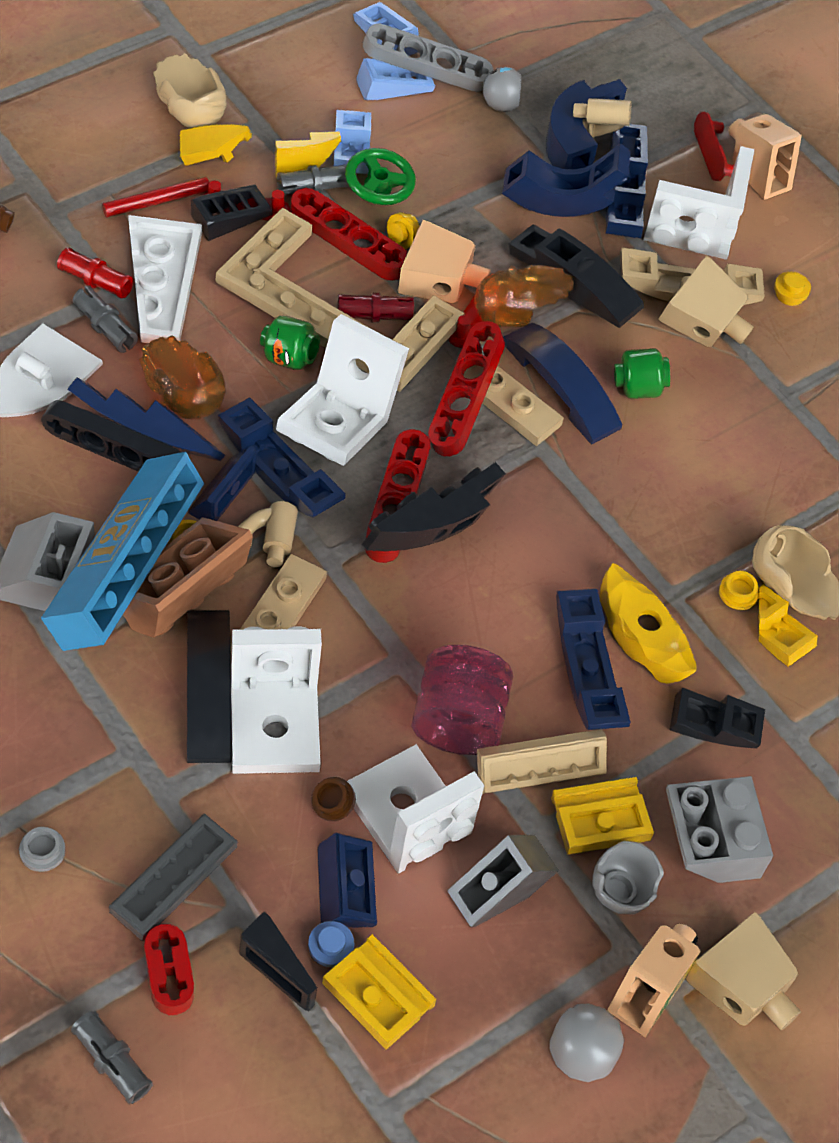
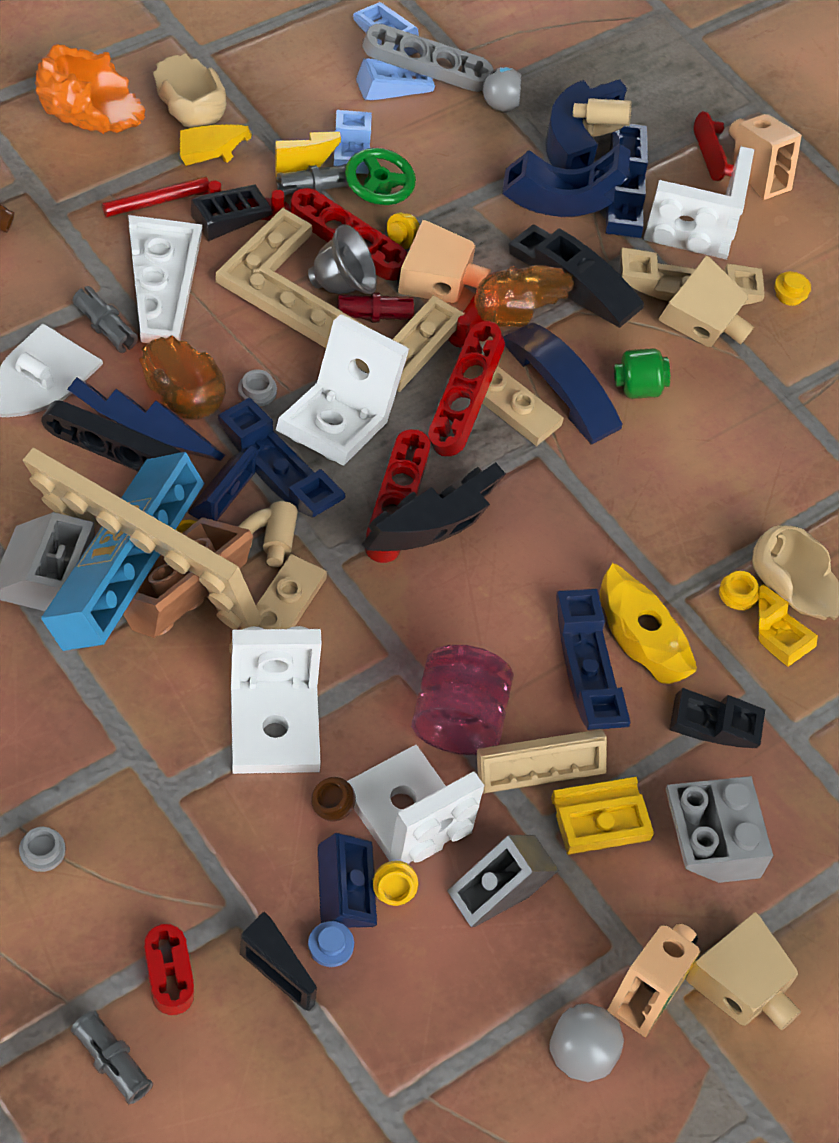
red pin [57,248,134,299] -> none
dark grey plate [109,813,237,941] -> none
black slope [187,610,231,763] -> none
green head [260,316,320,370] -> none
yellow plate [322,934,437,1050] -> none
light grey hair [592,841,664,915] -> none
none -> tan plate [23,447,262,630]
none -> orange hair [35,44,146,134]
none -> light grey plate [238,370,277,407]
none -> flat silver hat [308,224,377,294]
none -> yellow plate [373,861,418,906]

